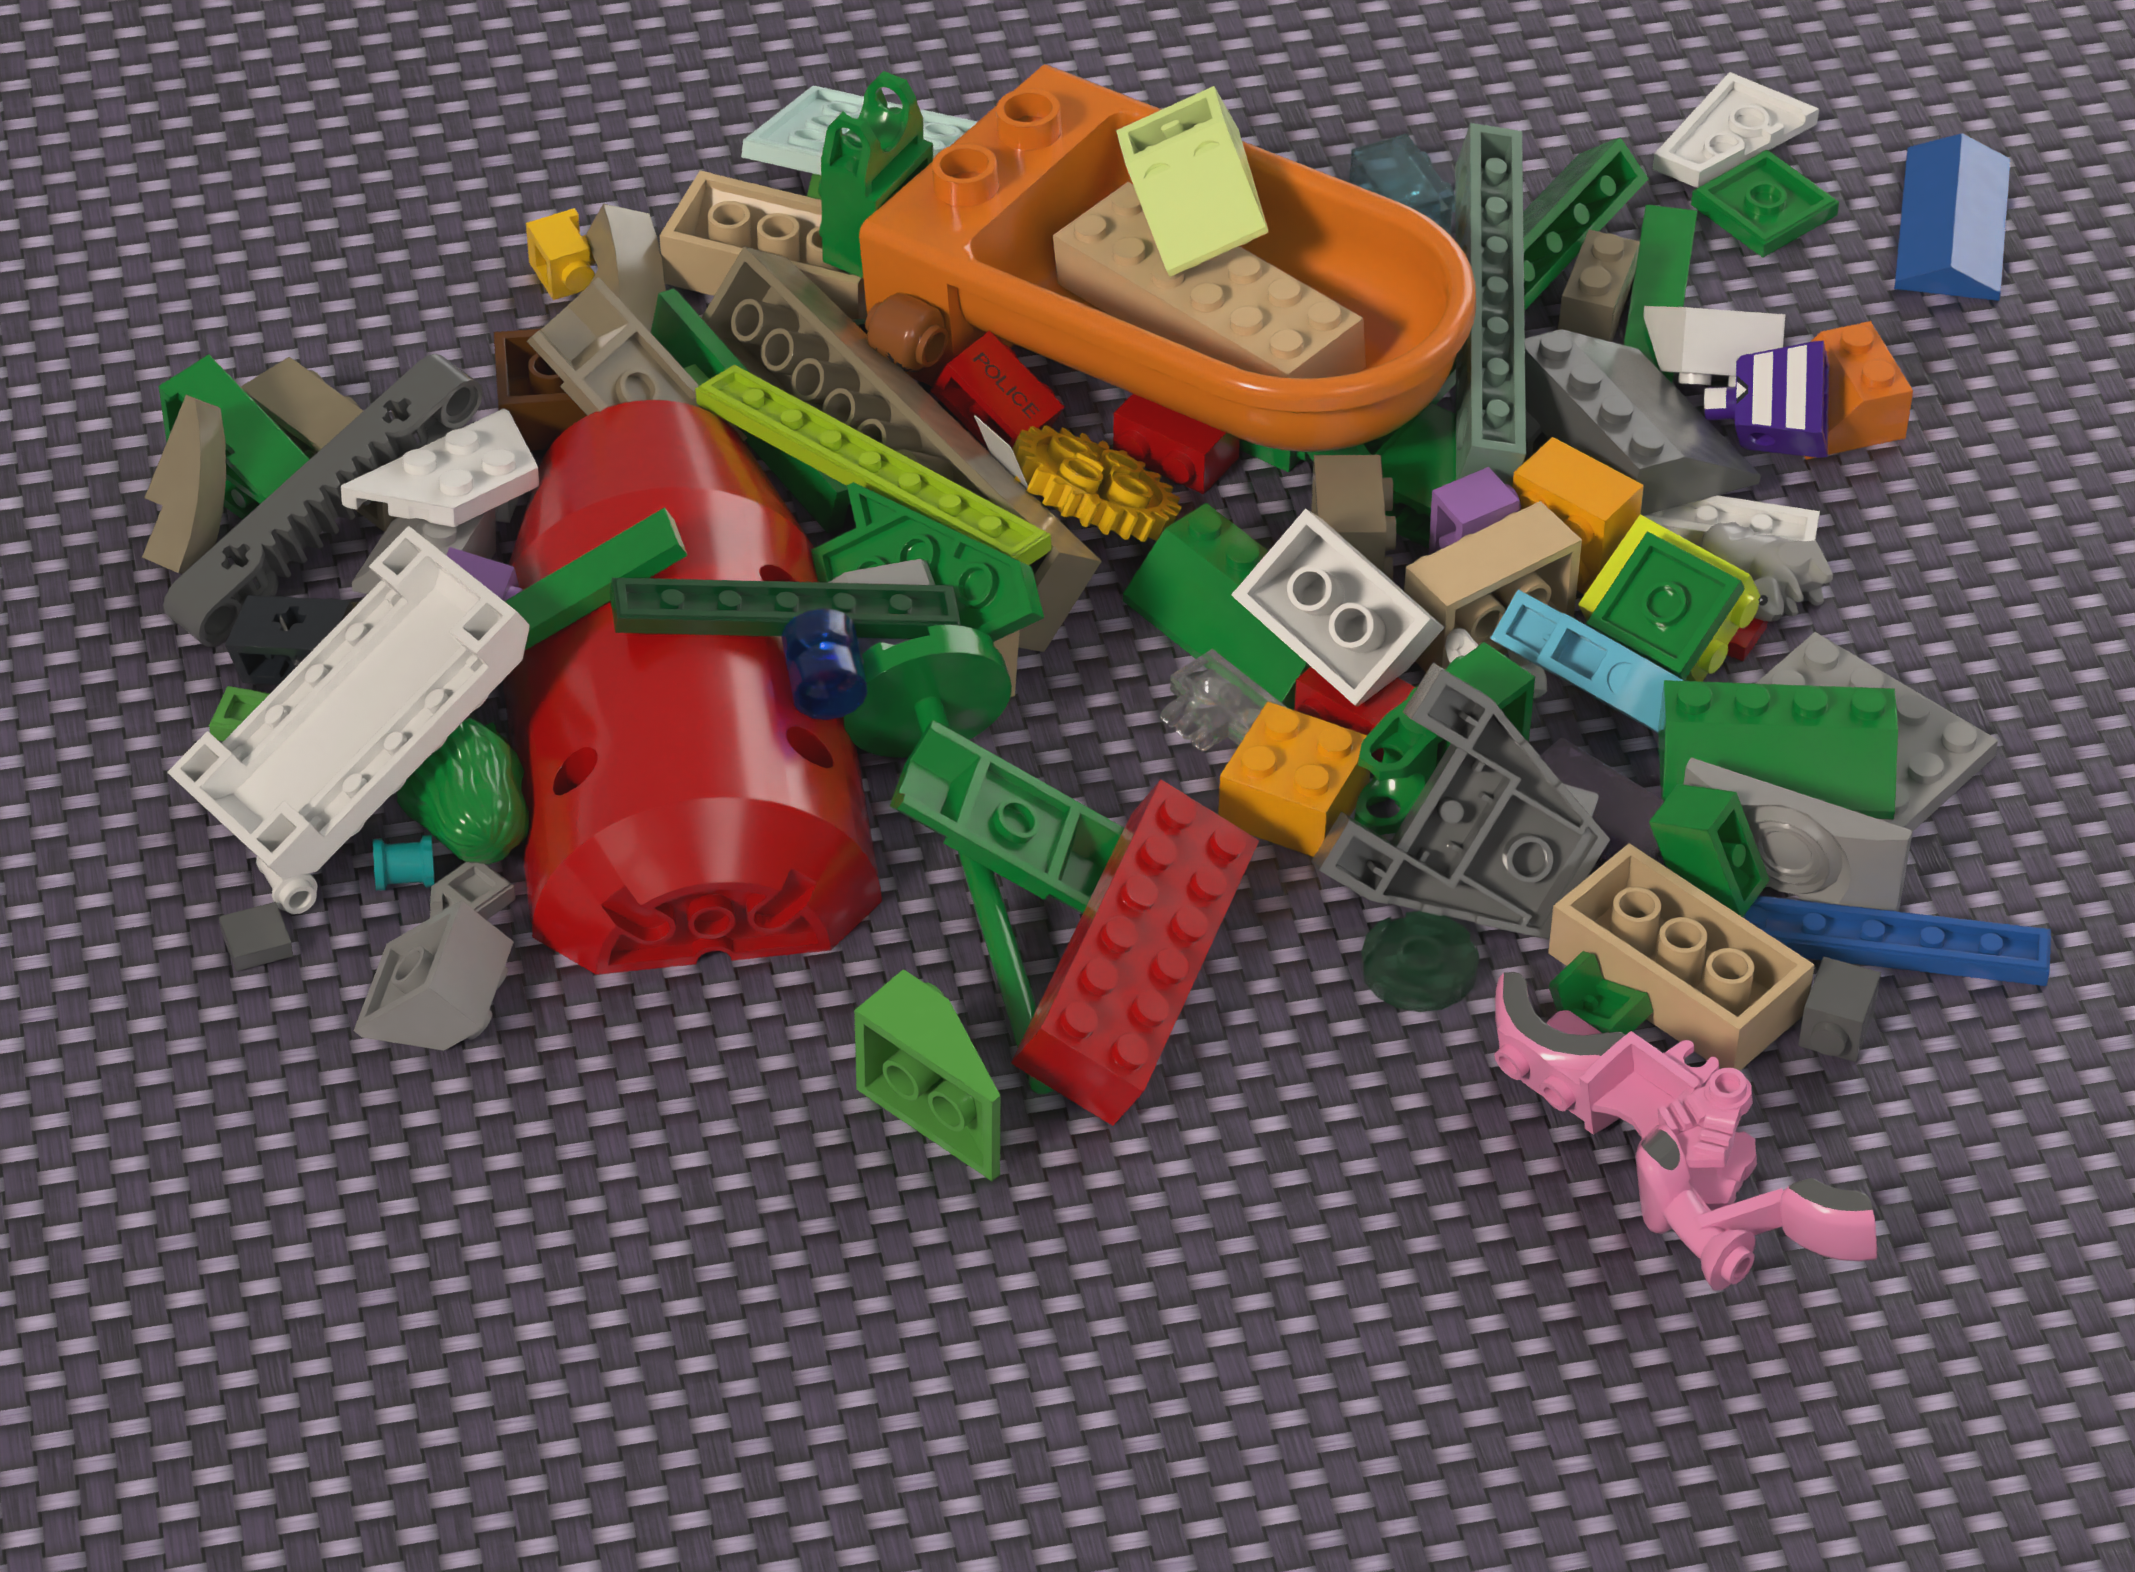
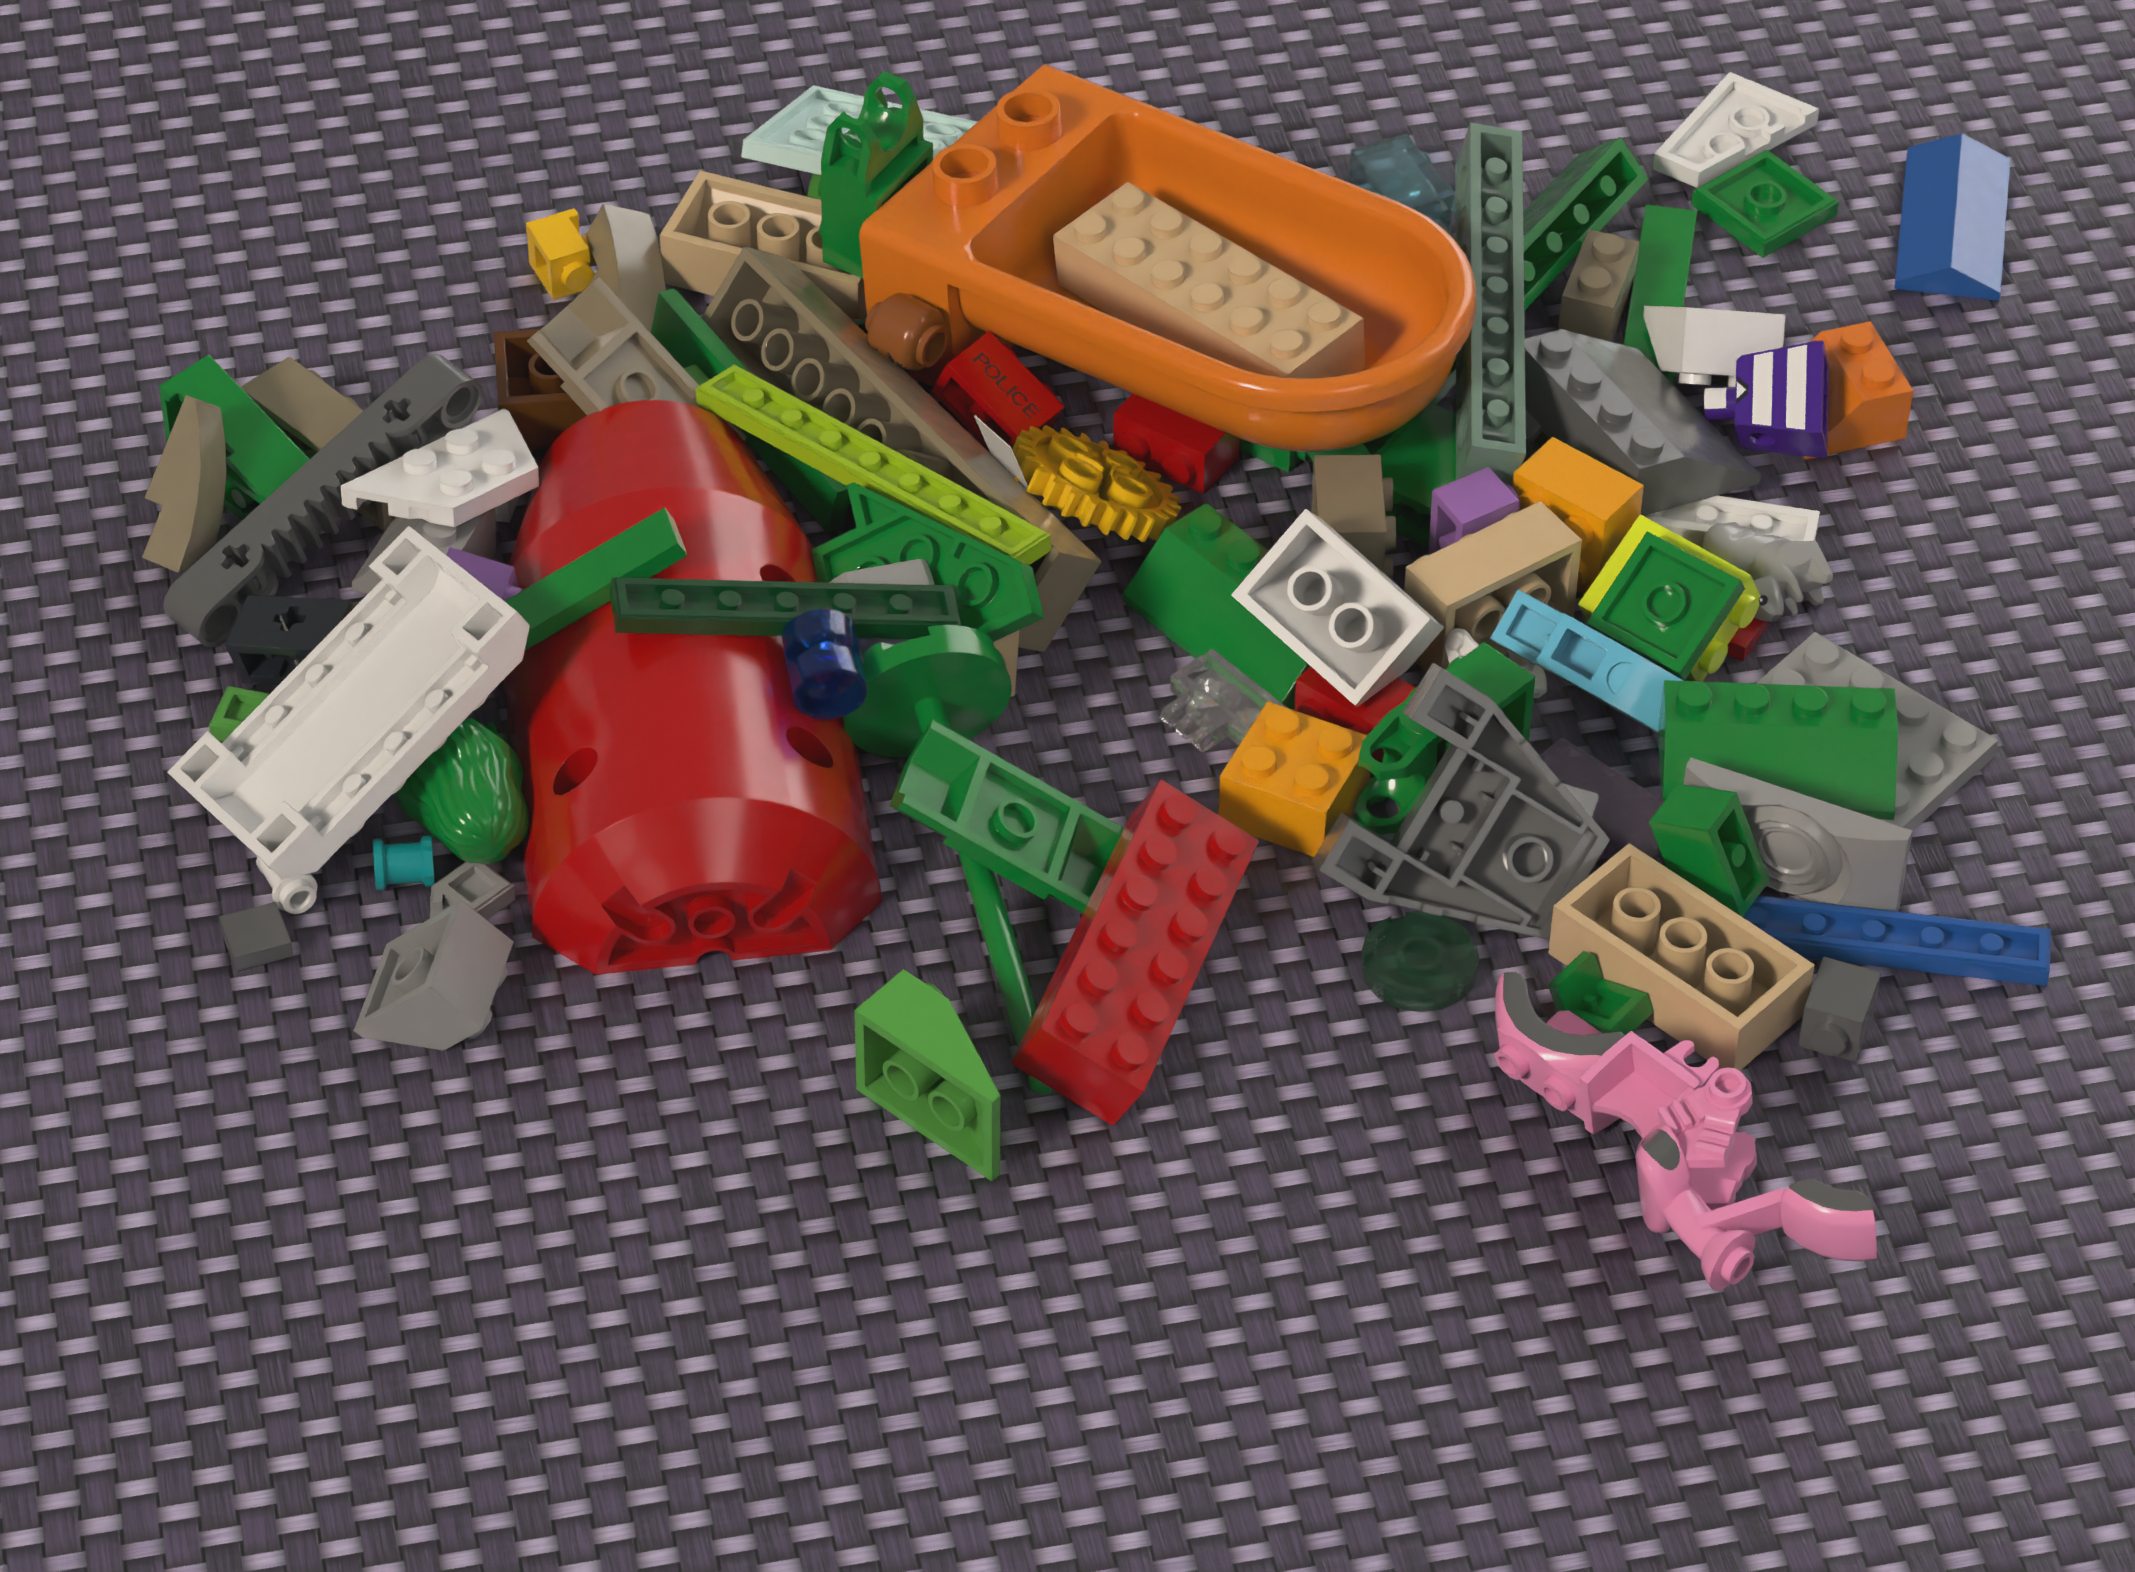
yellowish green slope [1116,86,1269,277] -> none

